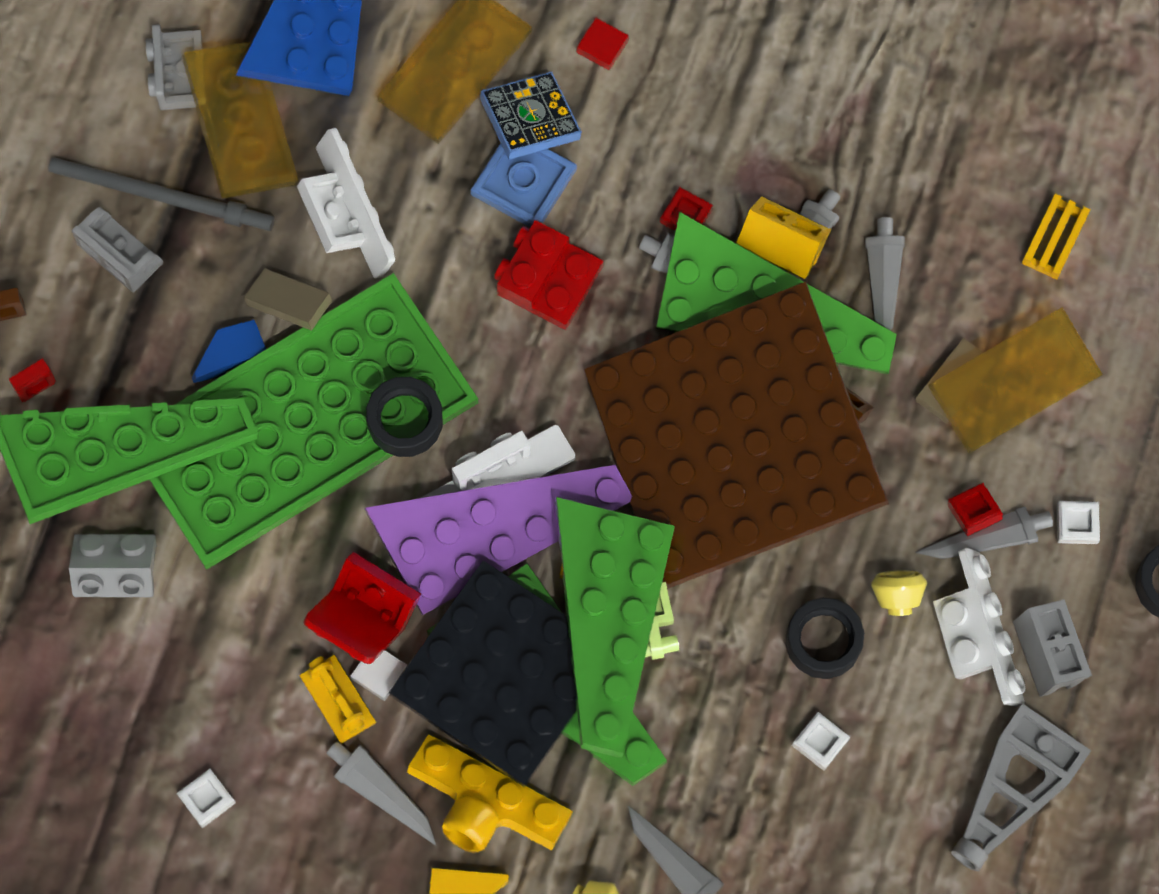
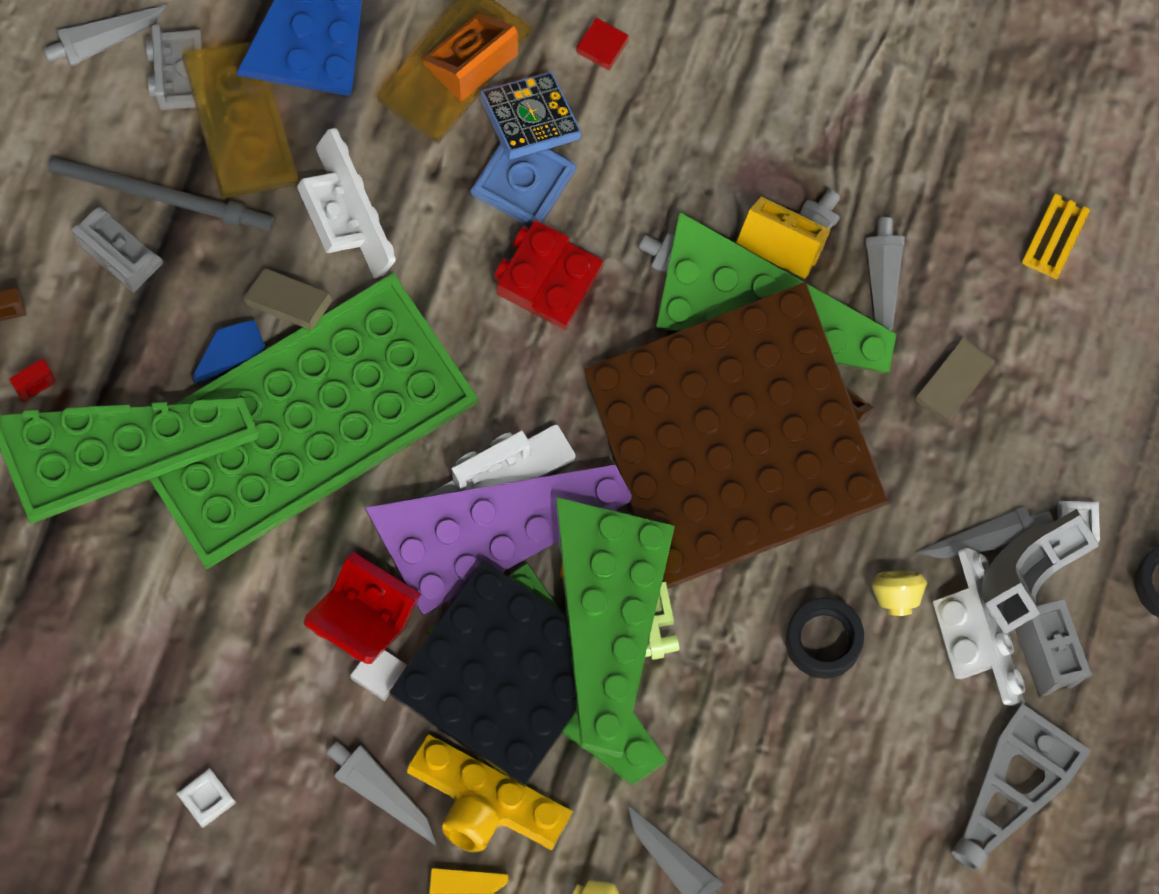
light grey bracket [69,534,157,597] -> none
yellow hinge [299,655,376,744] -> none
black tyre [366,377,443,457] -> none
red tile [660,187,713,231] -> none
white tile [792,712,850,771] -> none
clear yellow tile [928,307,1103,453] -> none
red tile [948,483,1003,537] -> none
none -> light grey bar [43,4,169,67]
none -> orange slope [421,12,518,102]
none -> light grey arch [981,509,1099,634]

